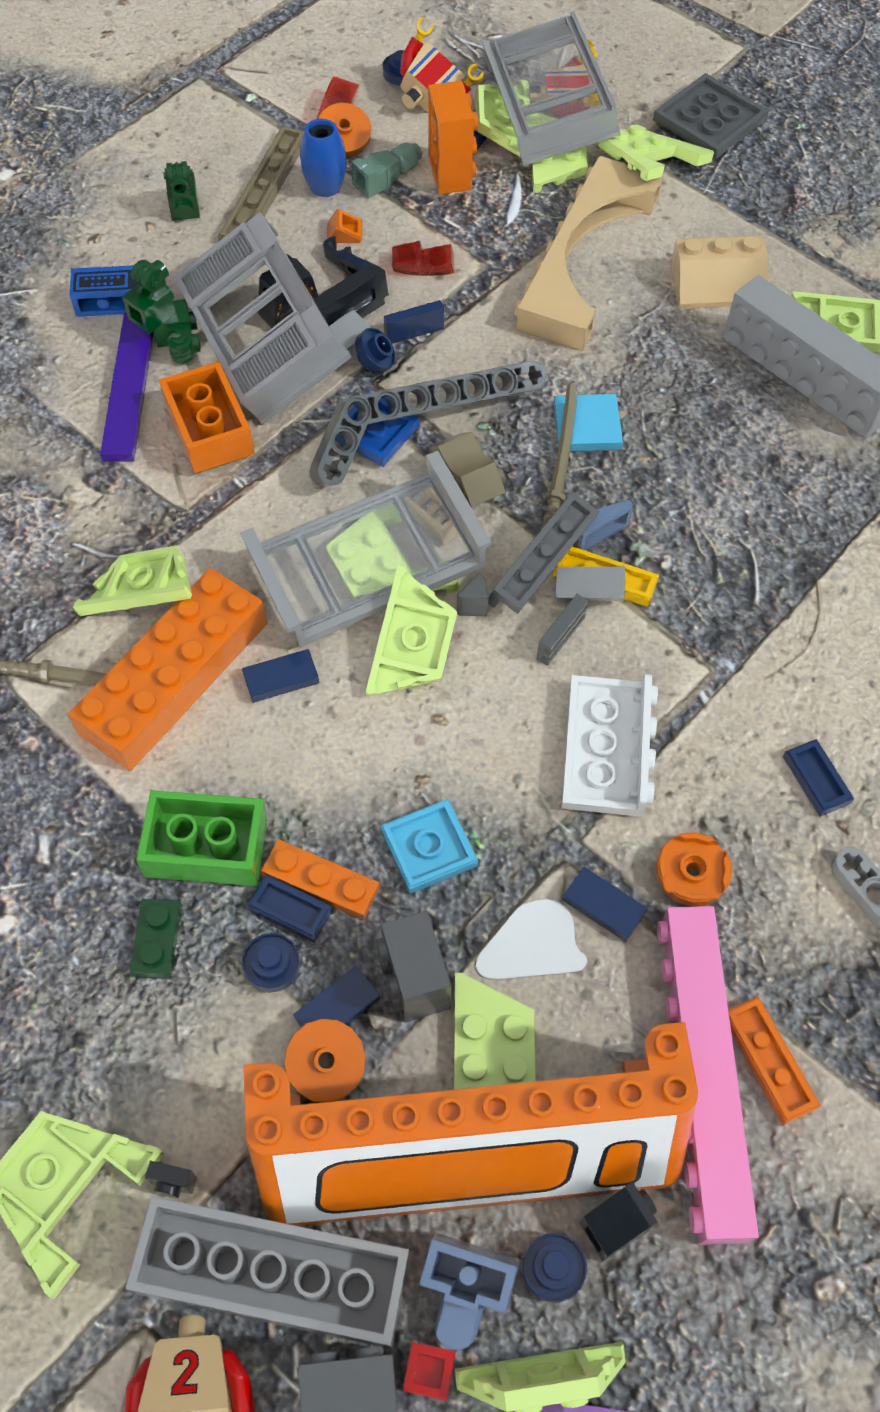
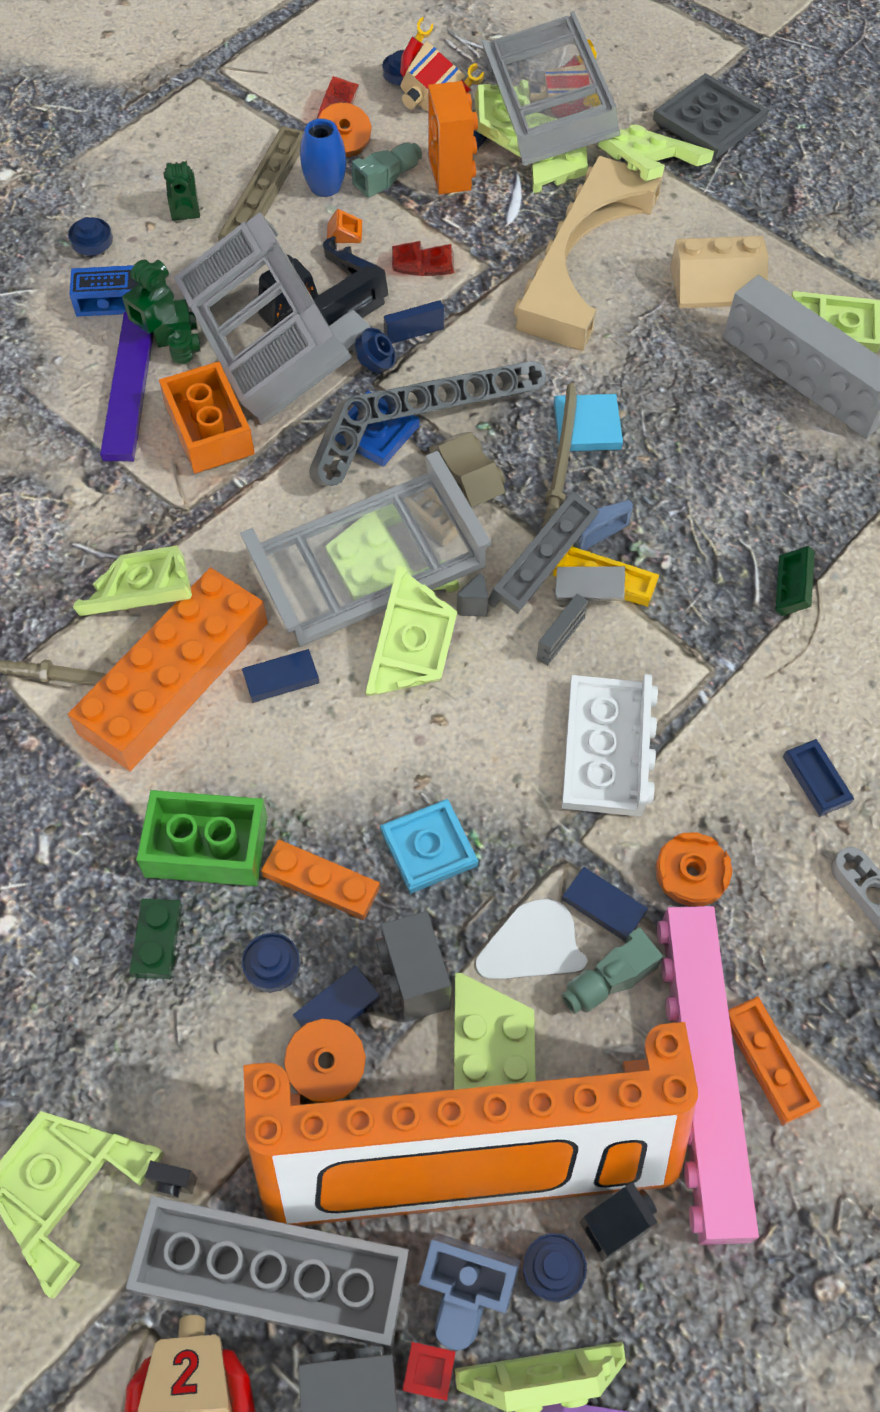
dark blue tile [247,874,333,943] -> none
none -> dark blue plate [68,217,113,255]
none -> sand green piece [561,927,663,1014]
none -> dark green plate [775,545,815,616]

